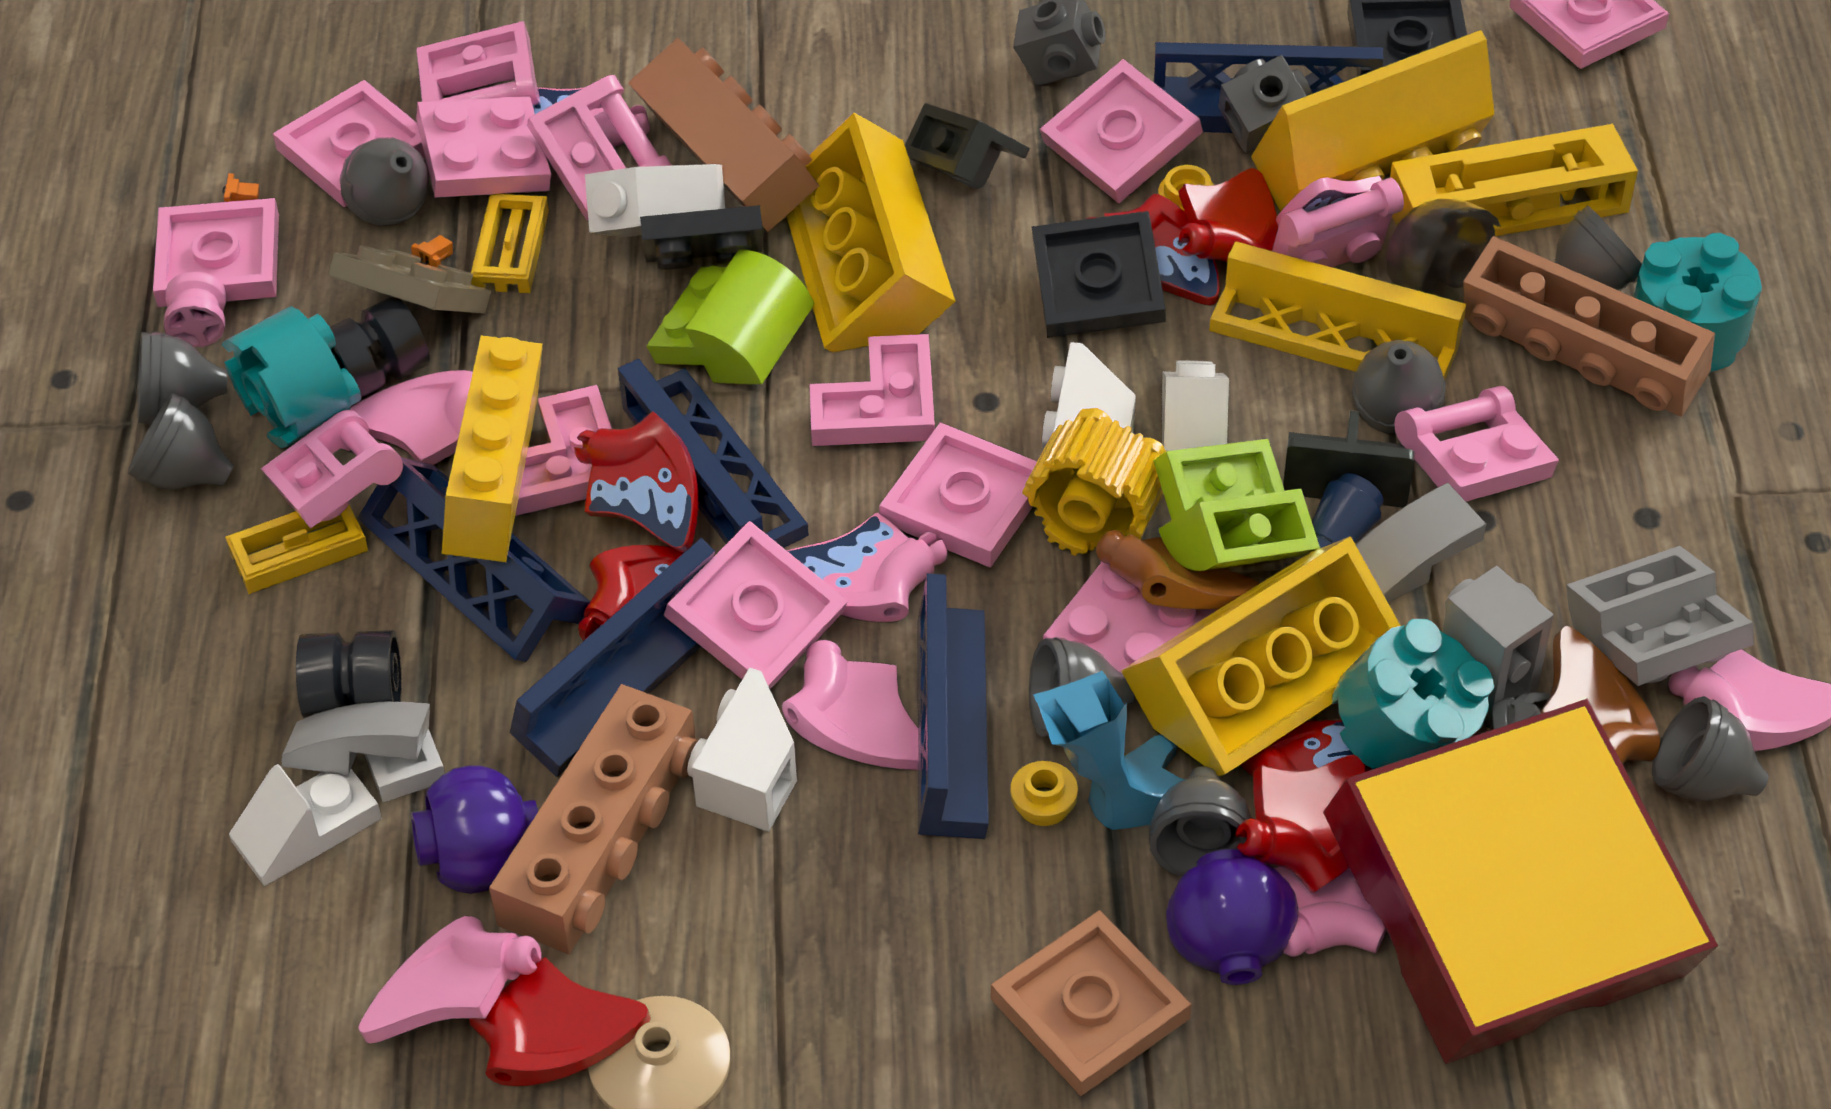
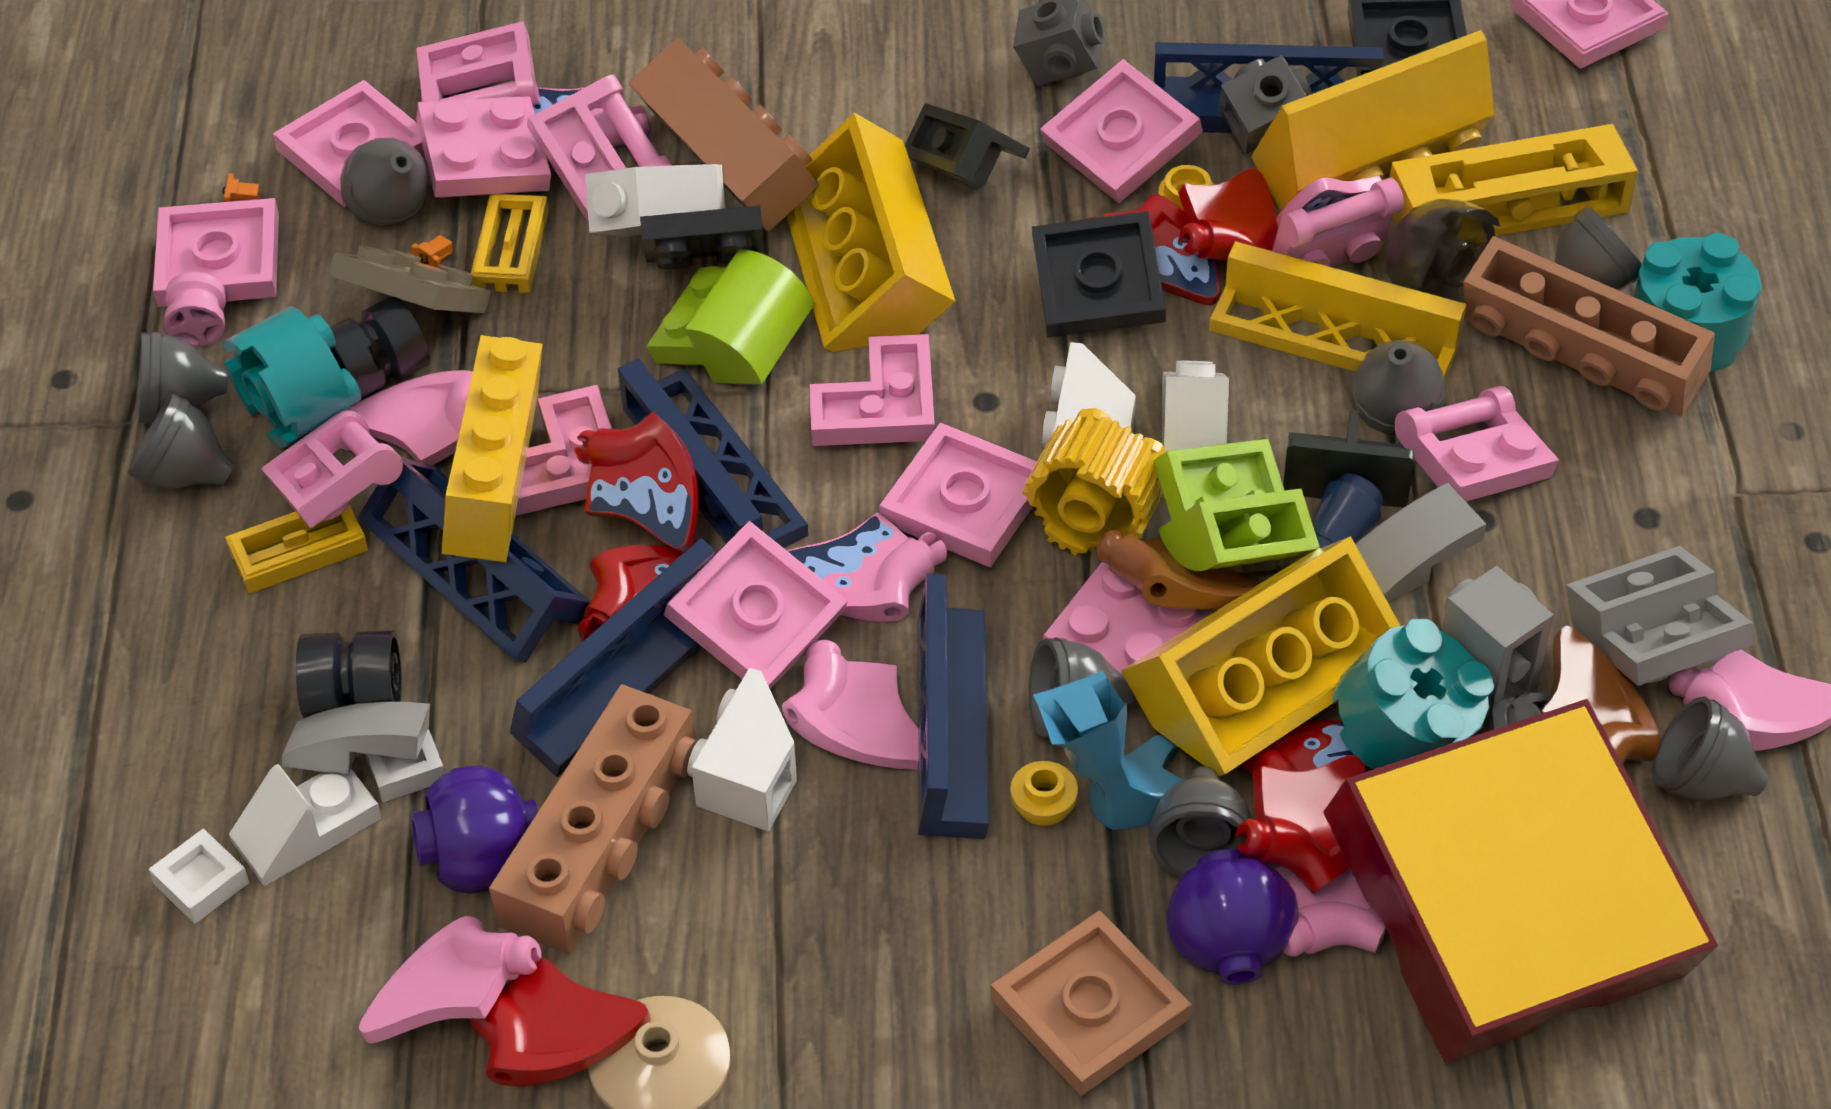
none -> white tile [149,829,250,924]

